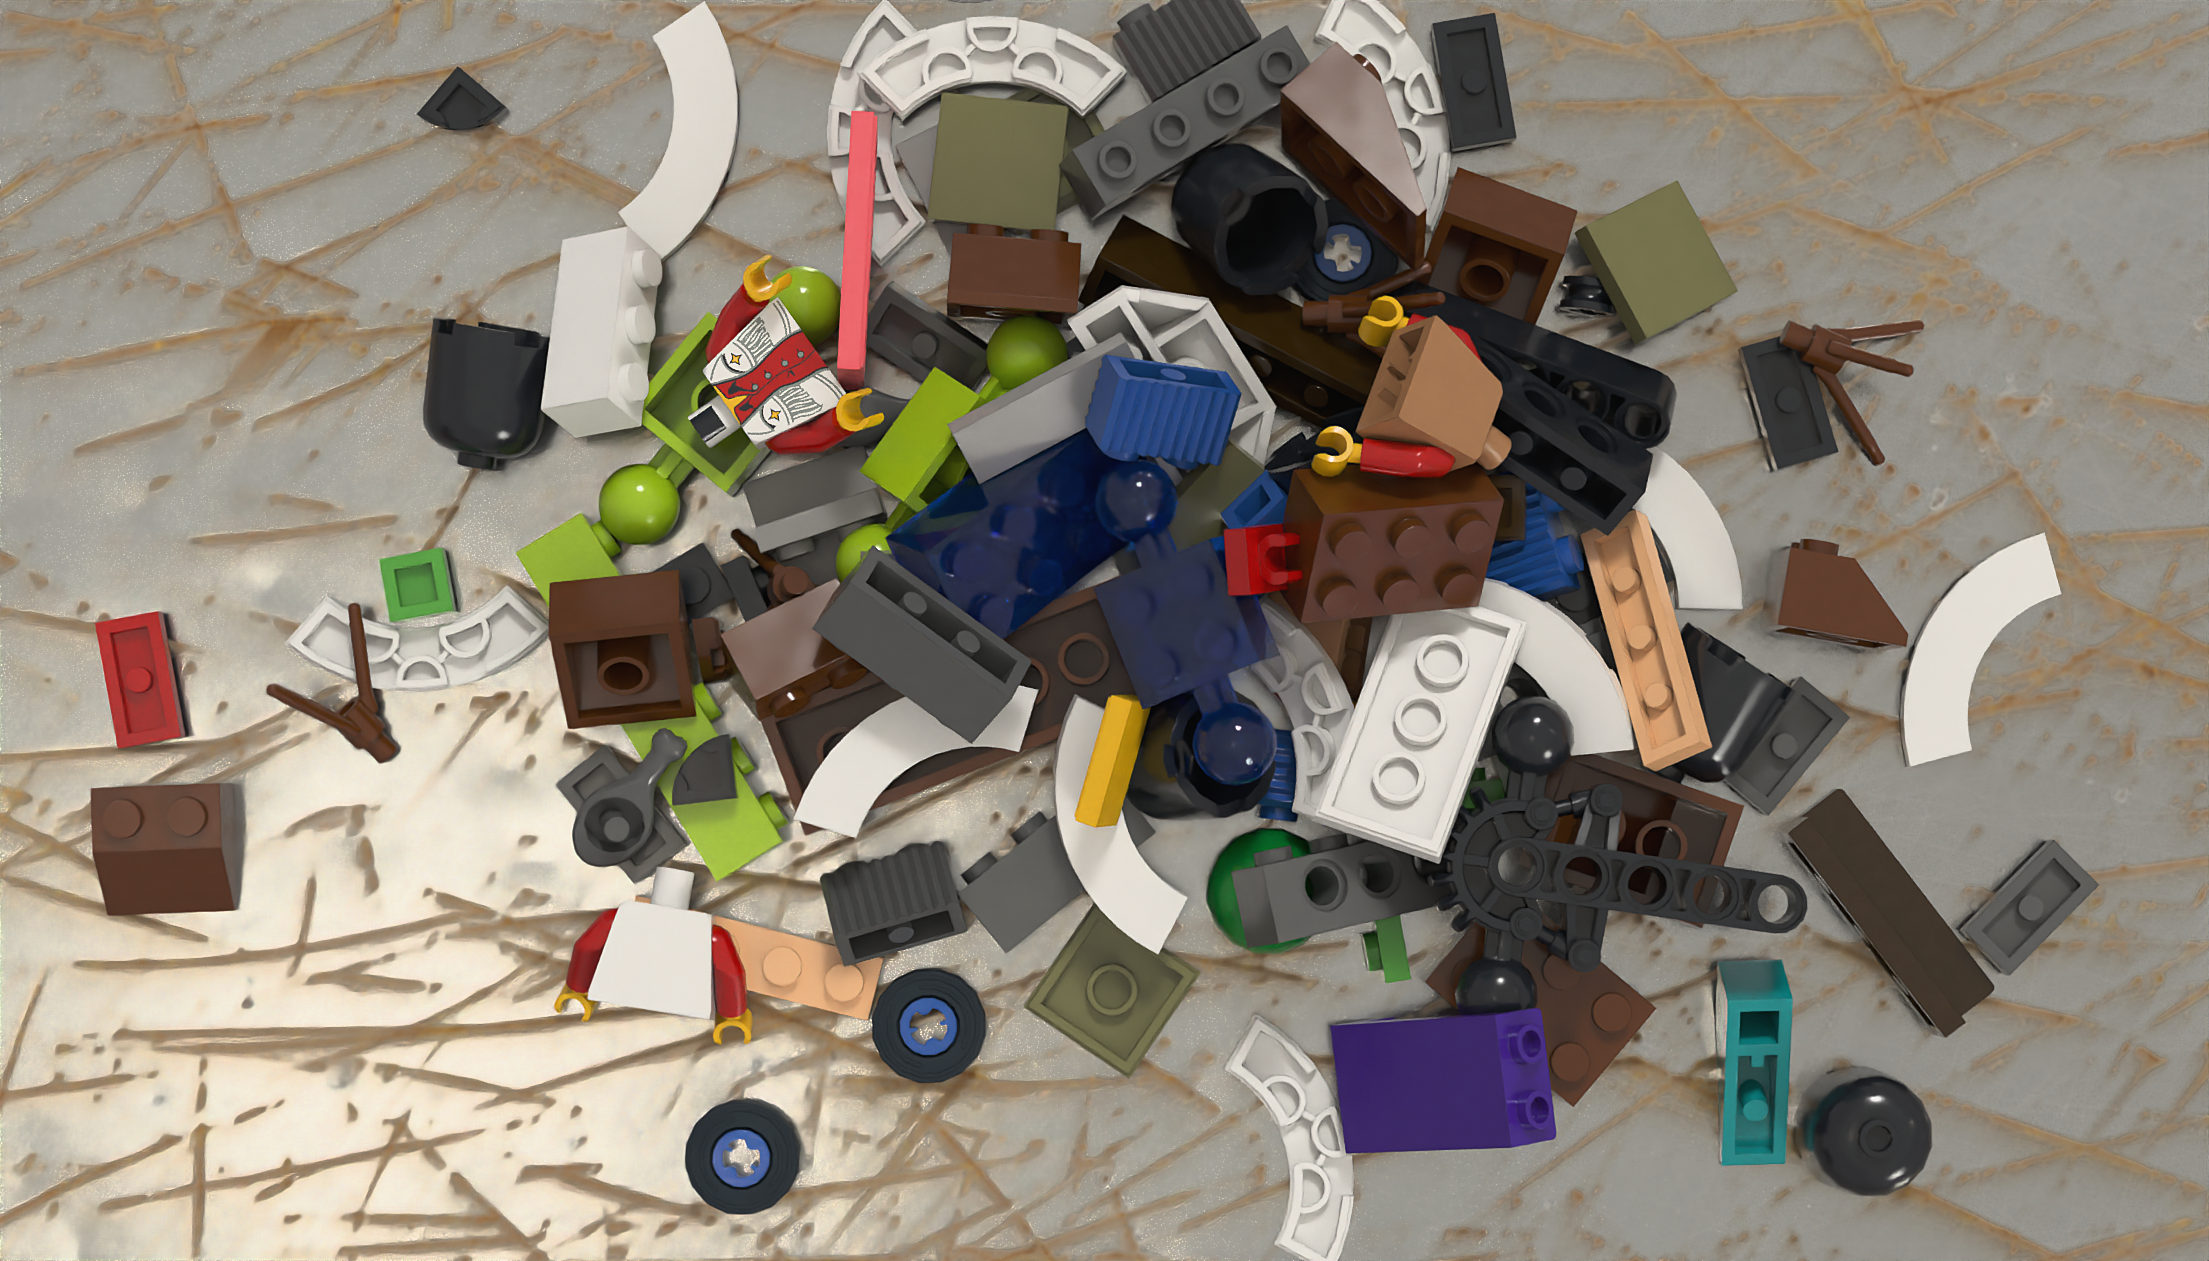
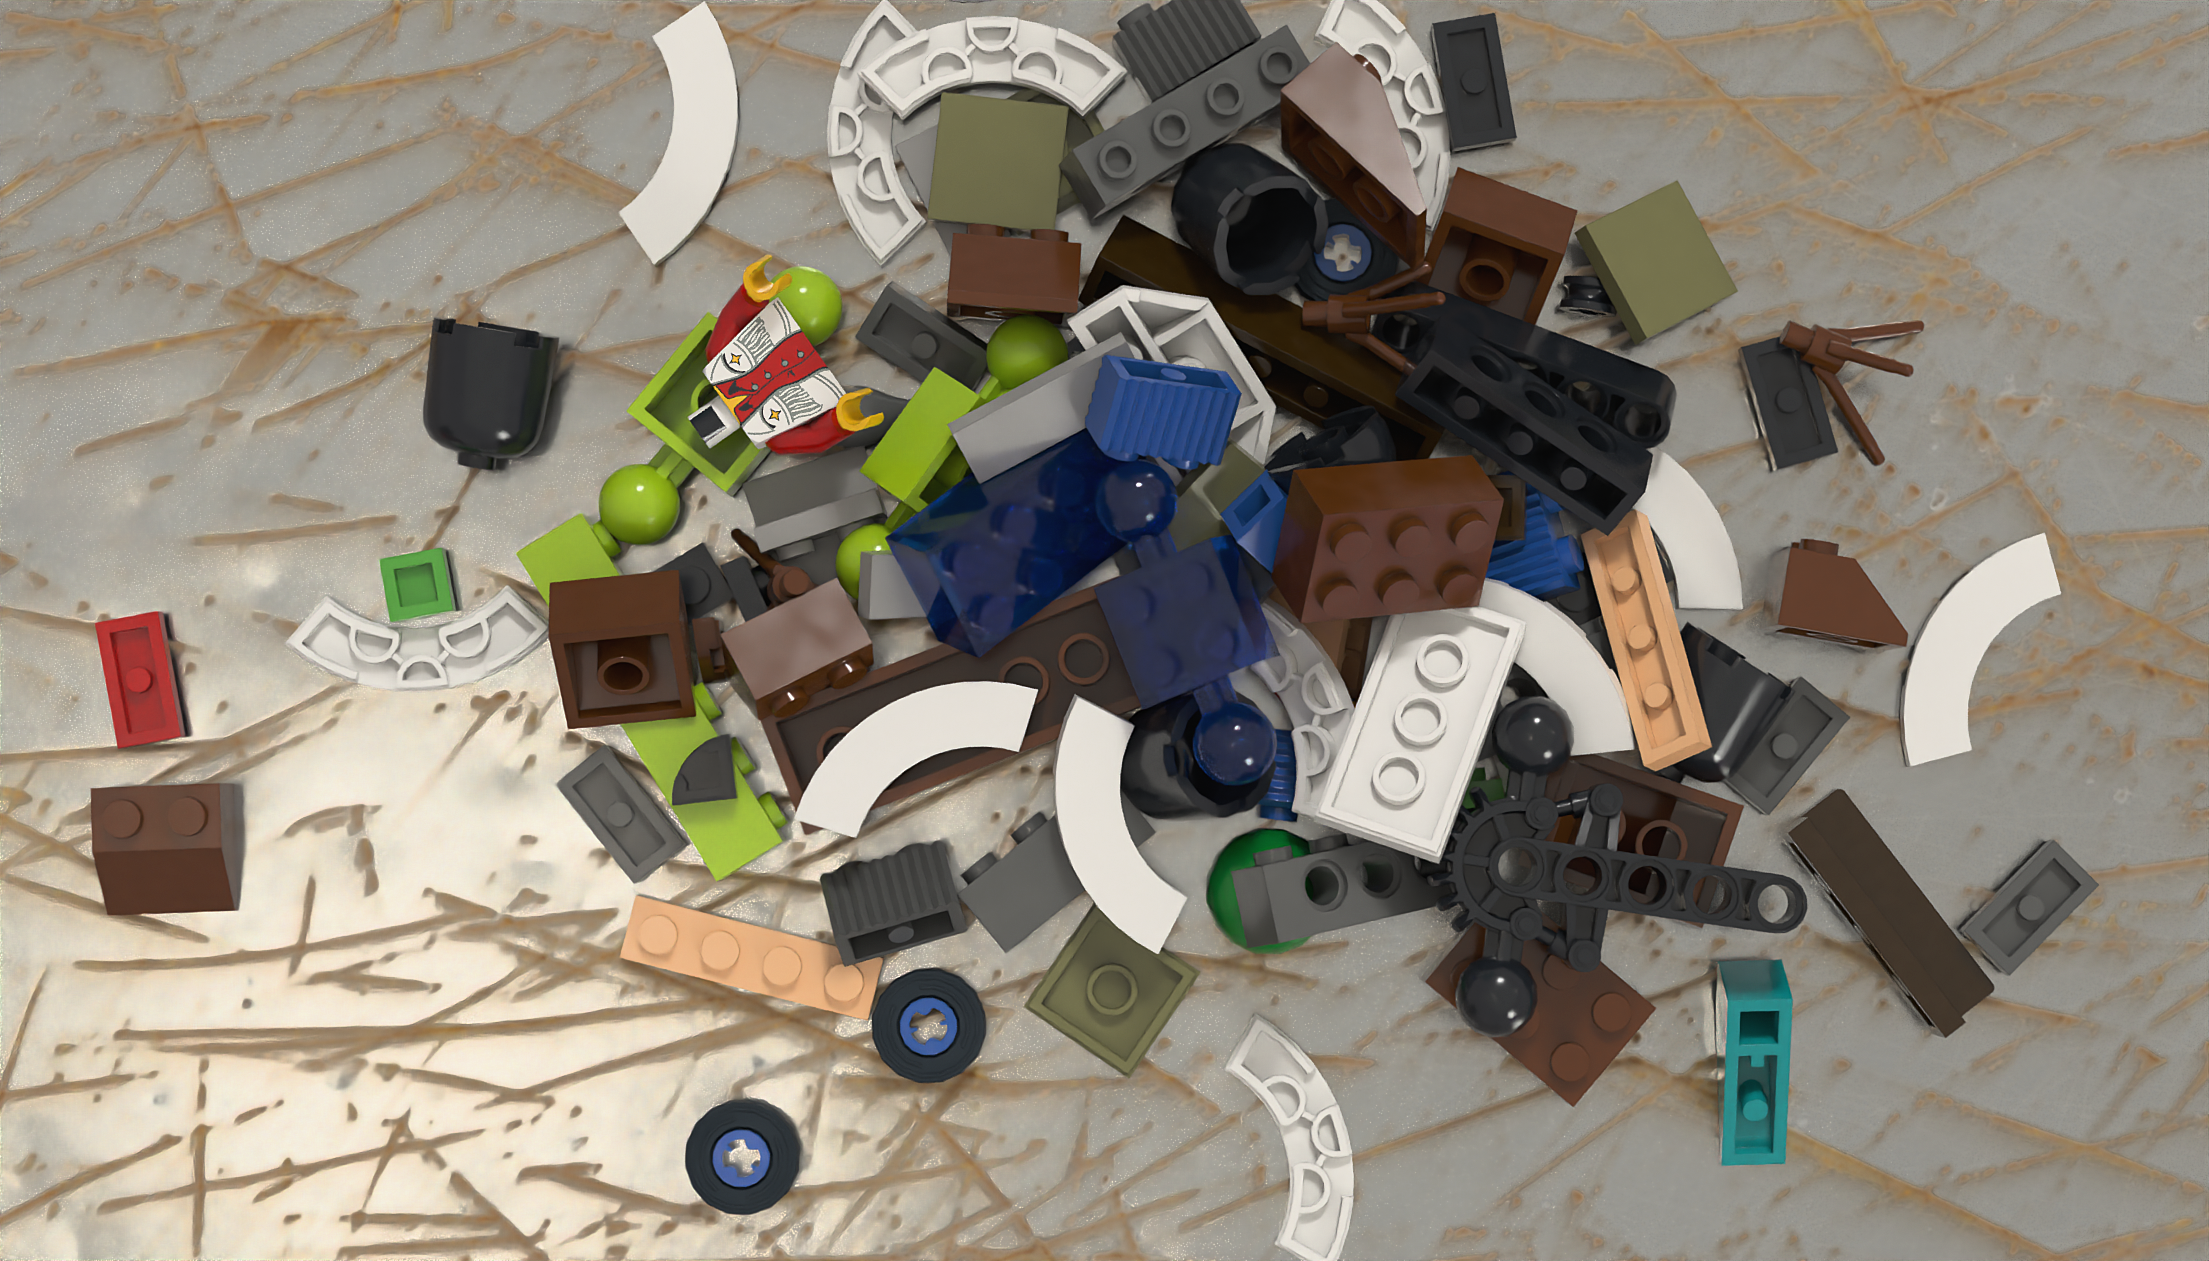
reddish brown plant [266,603,397,764] -> none
black tile [417,66,508,132] -> none
white brick [541,226,662,438] -> none
white torso [554,866,753,1045] -> none
dark grey piece [572,728,688,868] -> none
dark grey brick [812,545,1032,744] -> none
coral tile [837,111,878,390] -> none
yellow tile [1074,694,1153,828] -> none
red tile [1223,524,1303,596] -> none
medium nougat torso [1311,296,1512,478] -> none
dark purple panel [1330,1008,1556,1154] -> none
bright green plate [1362,915,1411,983] -> none
black cylinder [1794,1066,1932,1197] -> none

